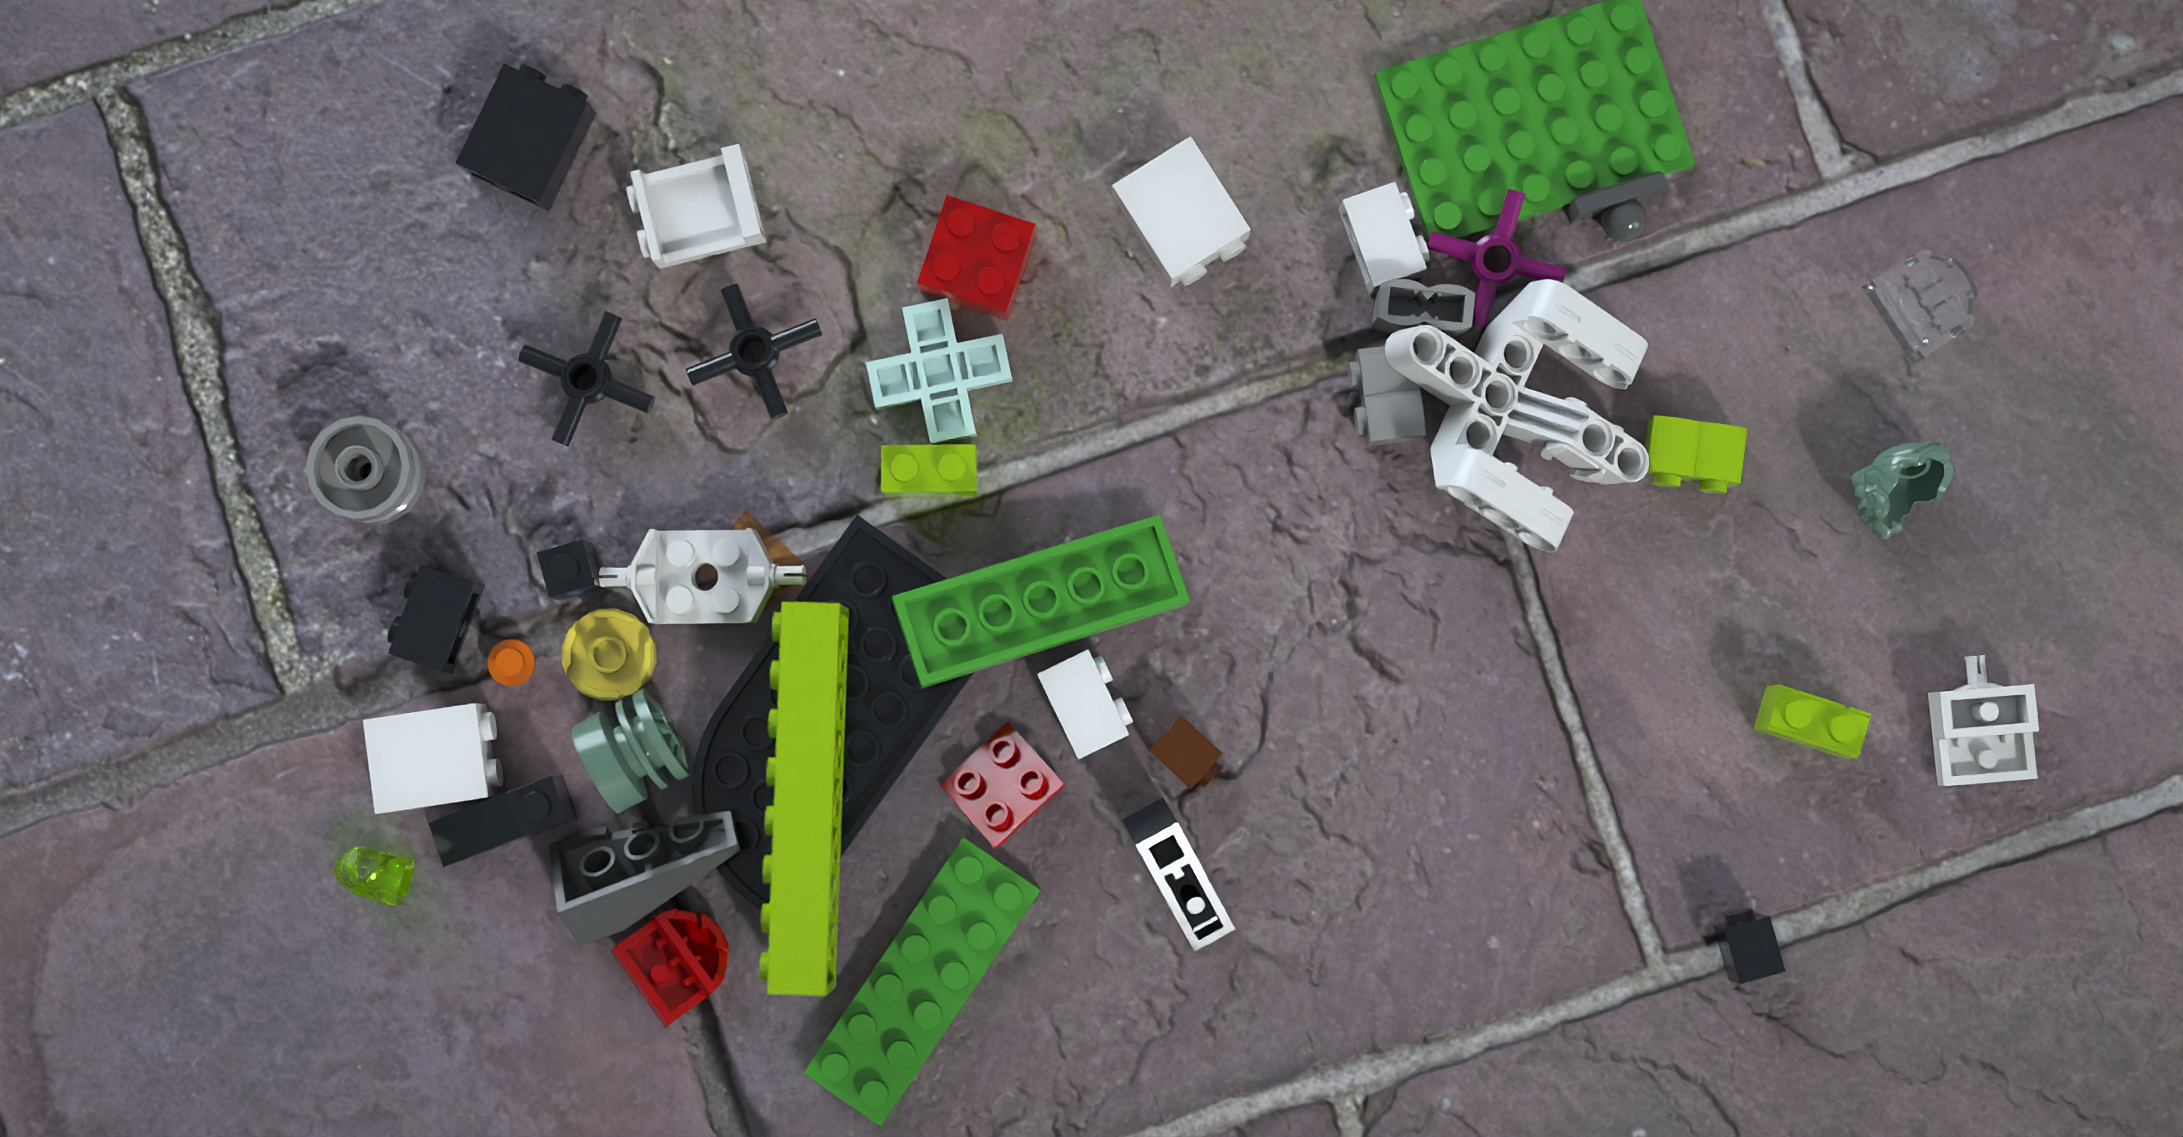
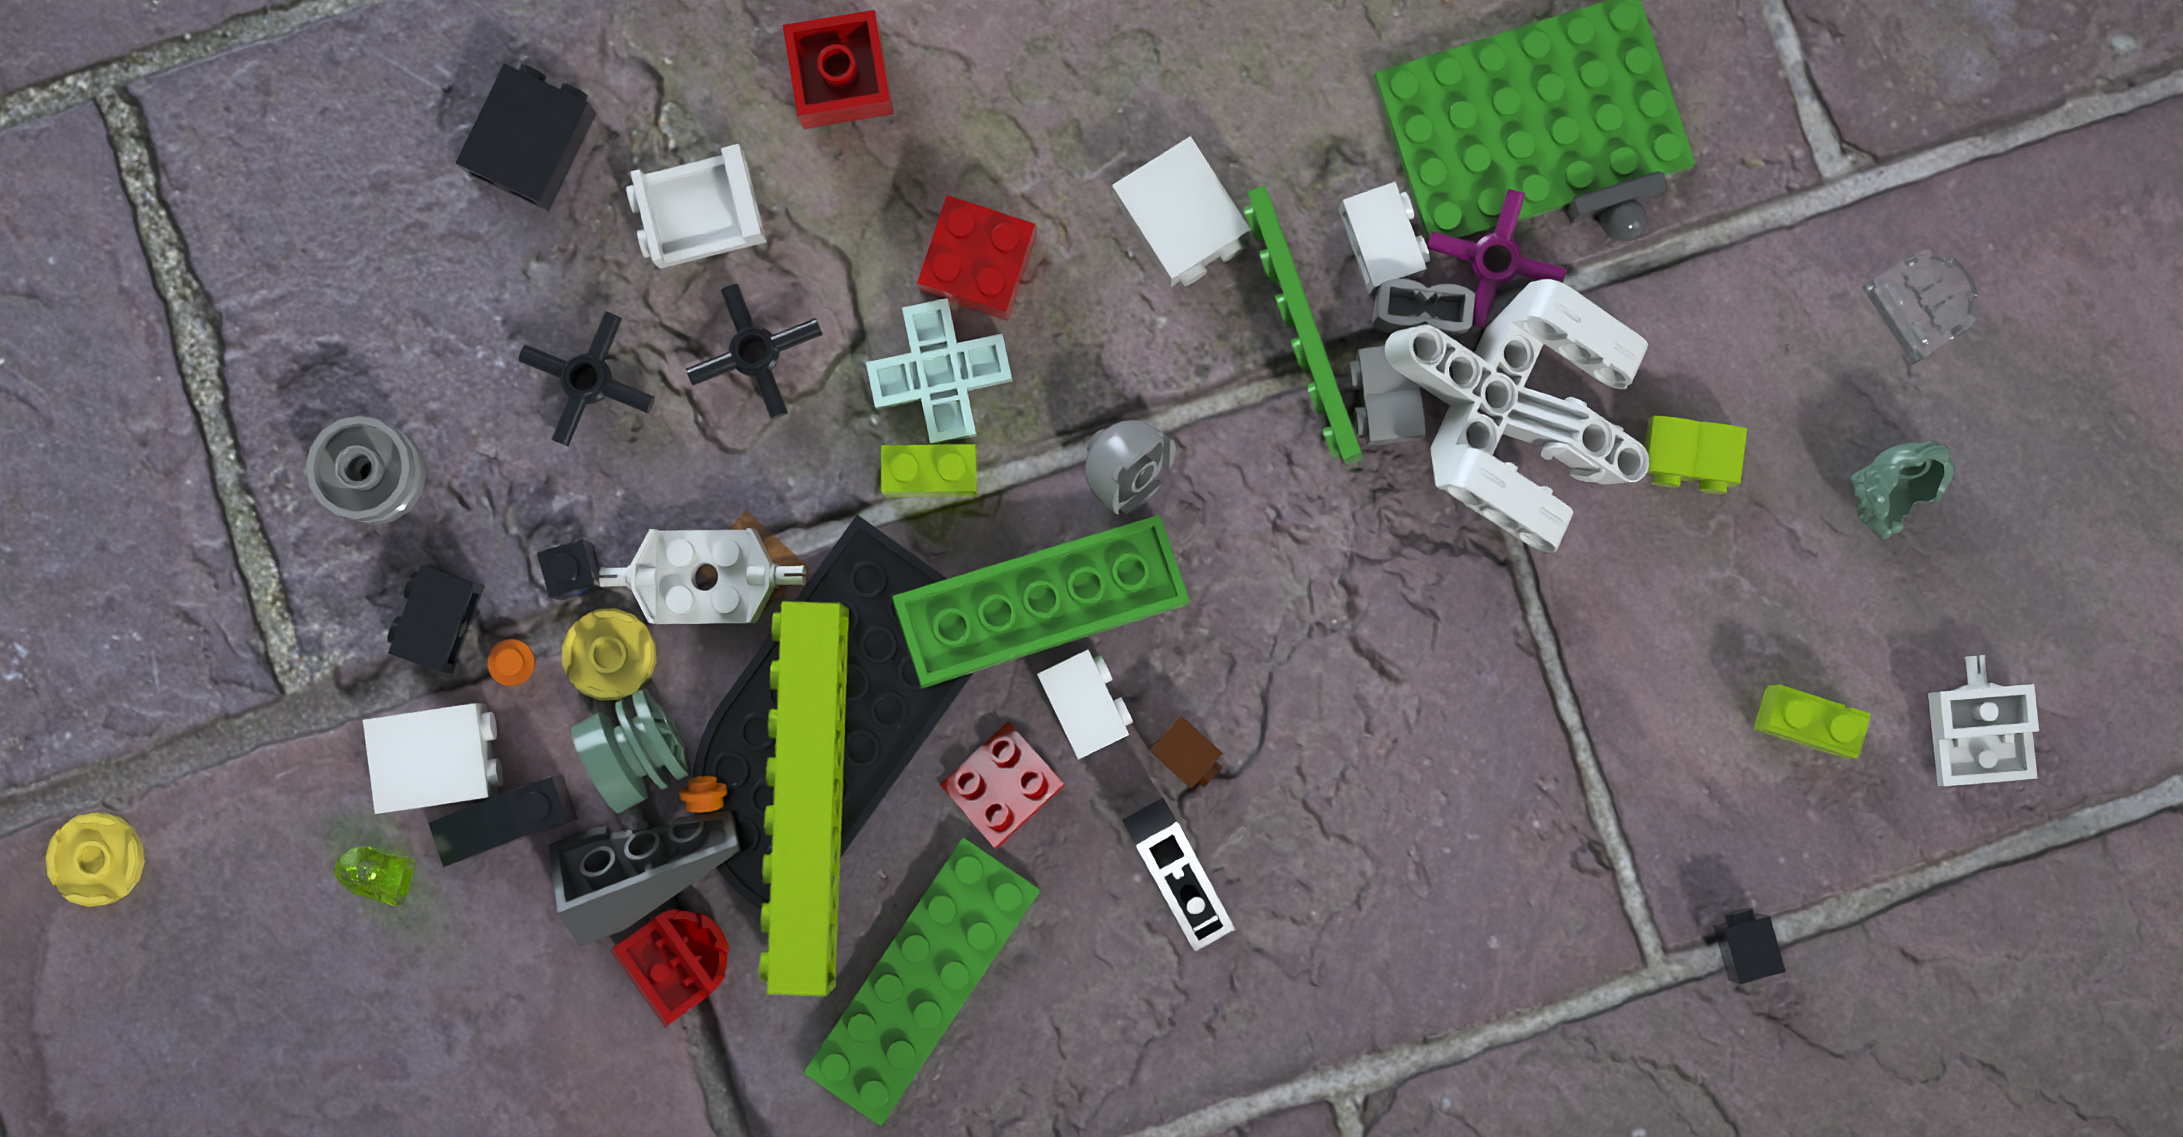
none -> light yellow tile [45,812,145,907]
none -> orange plate [679,776,727,812]
none -> red brick [783,10,894,129]
none -> light grey cylinder [1085,420,1176,515]
none -> bright green plate [1243,185,1364,465]

